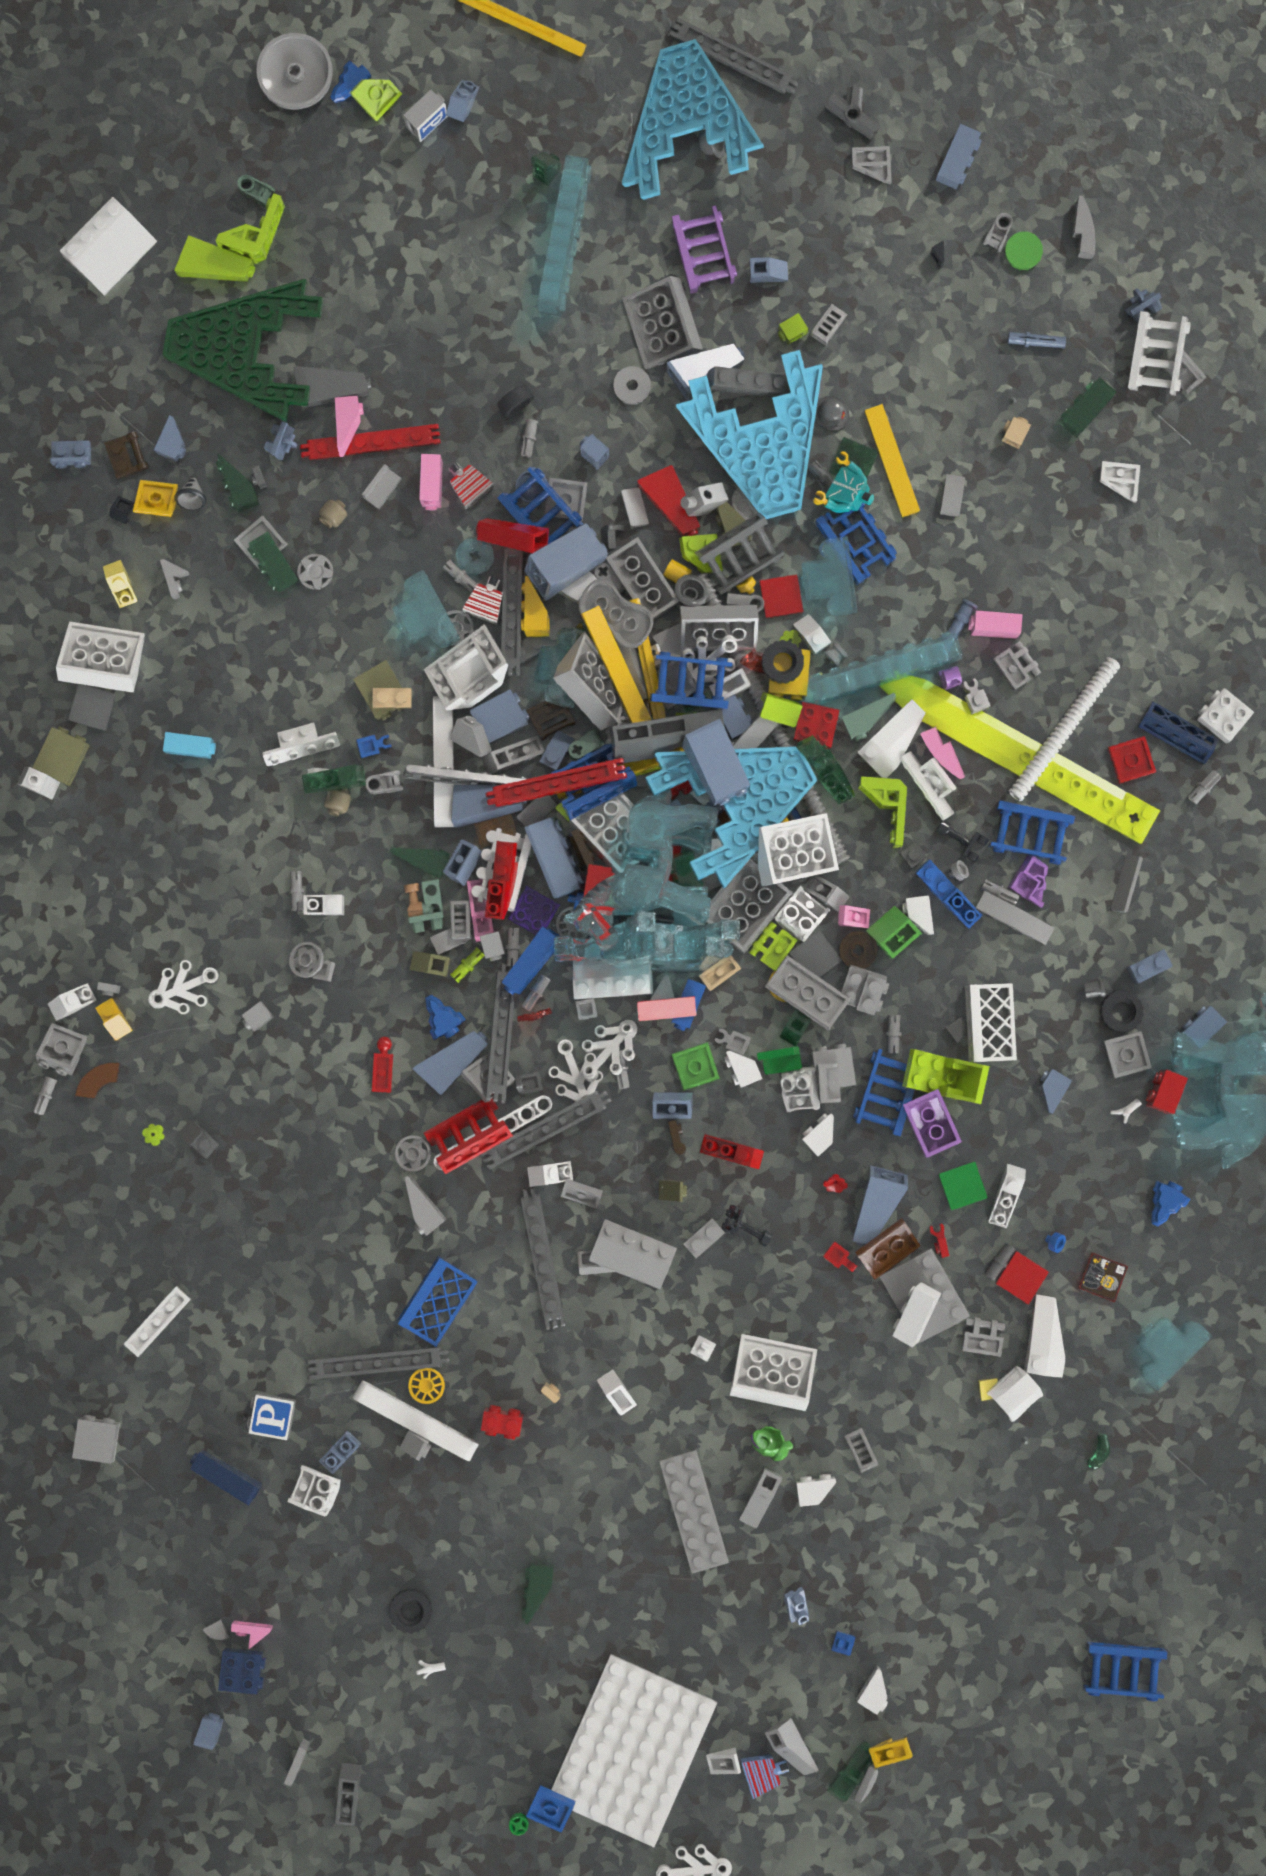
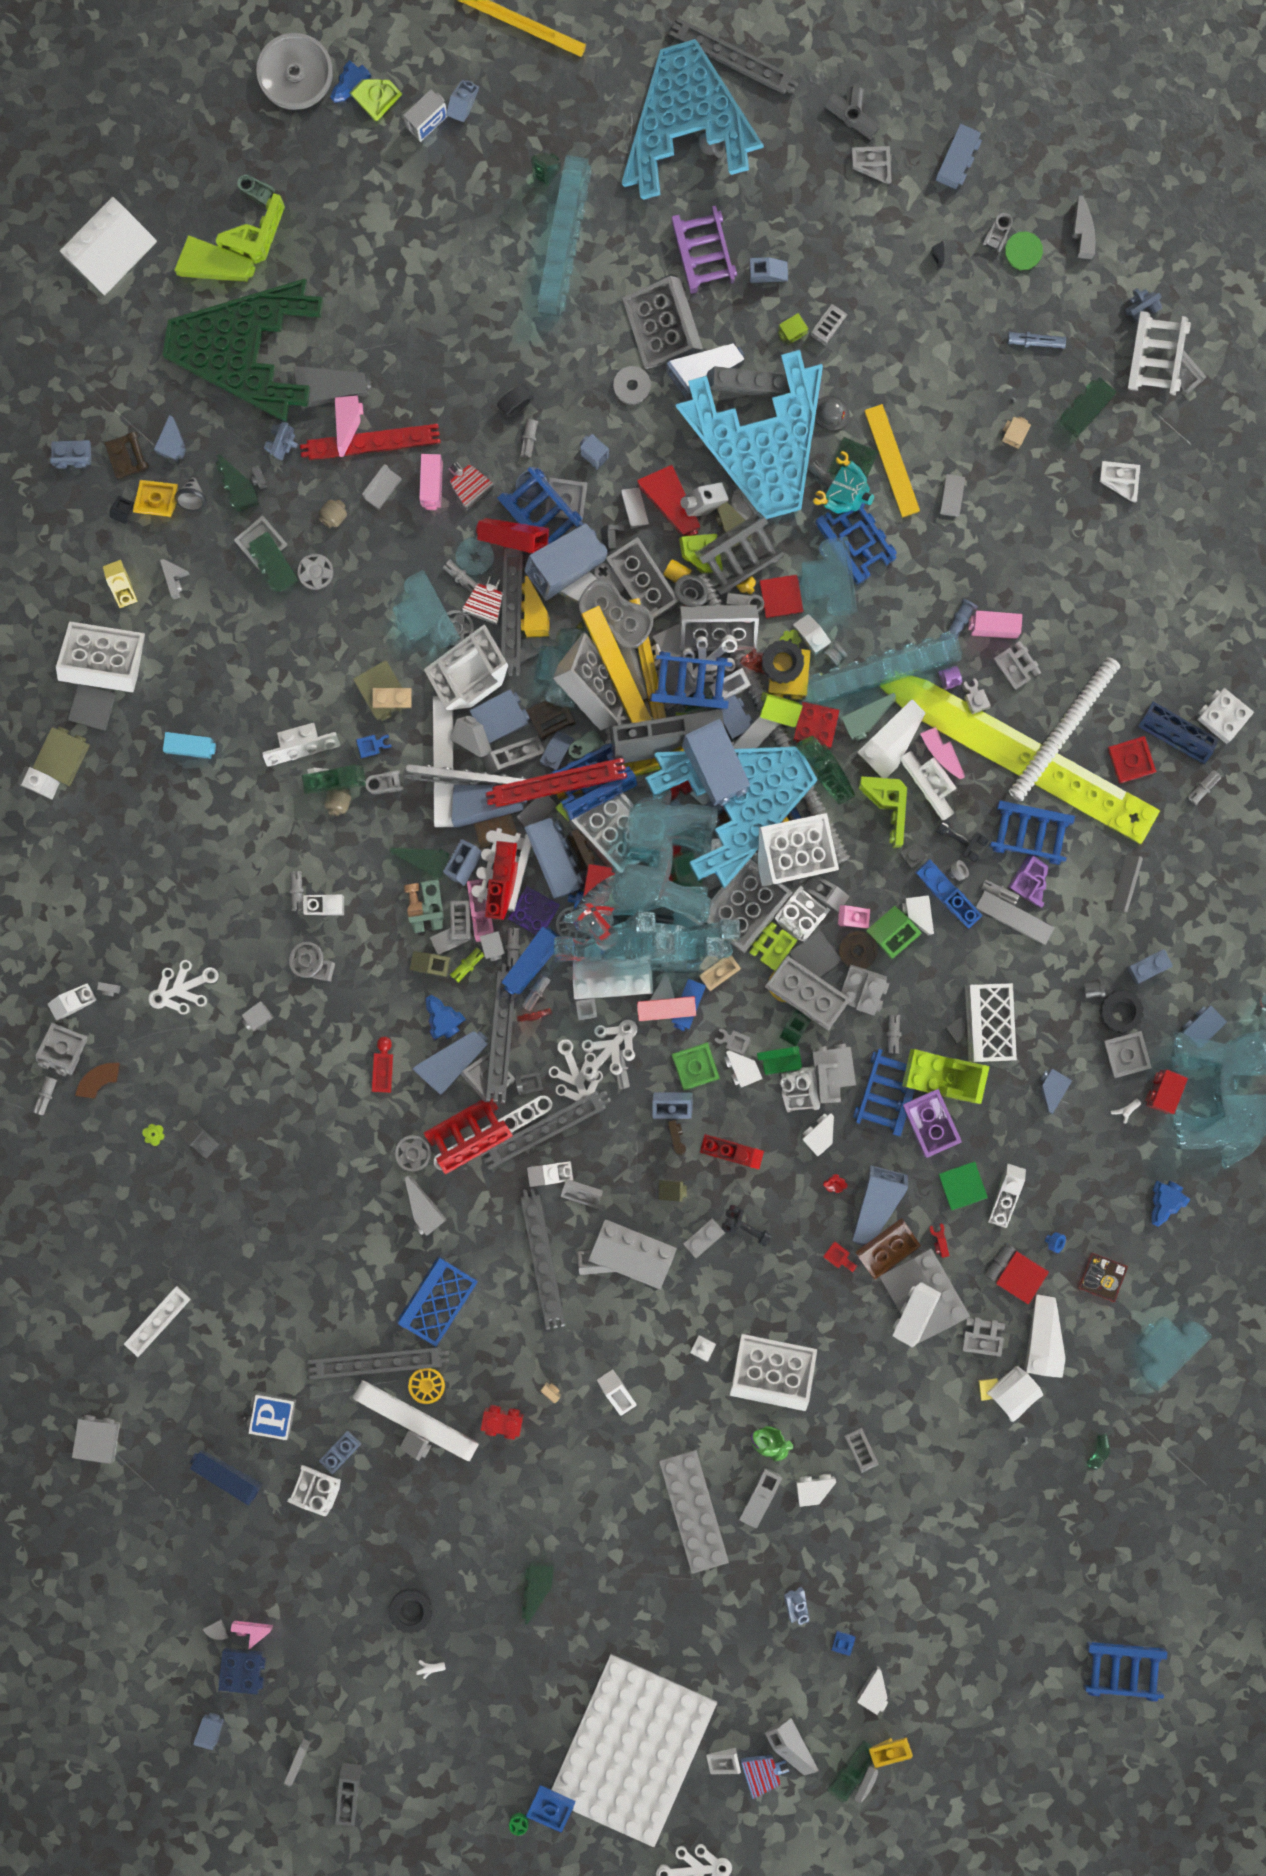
yellow slope [96,998,133,1041] -> none

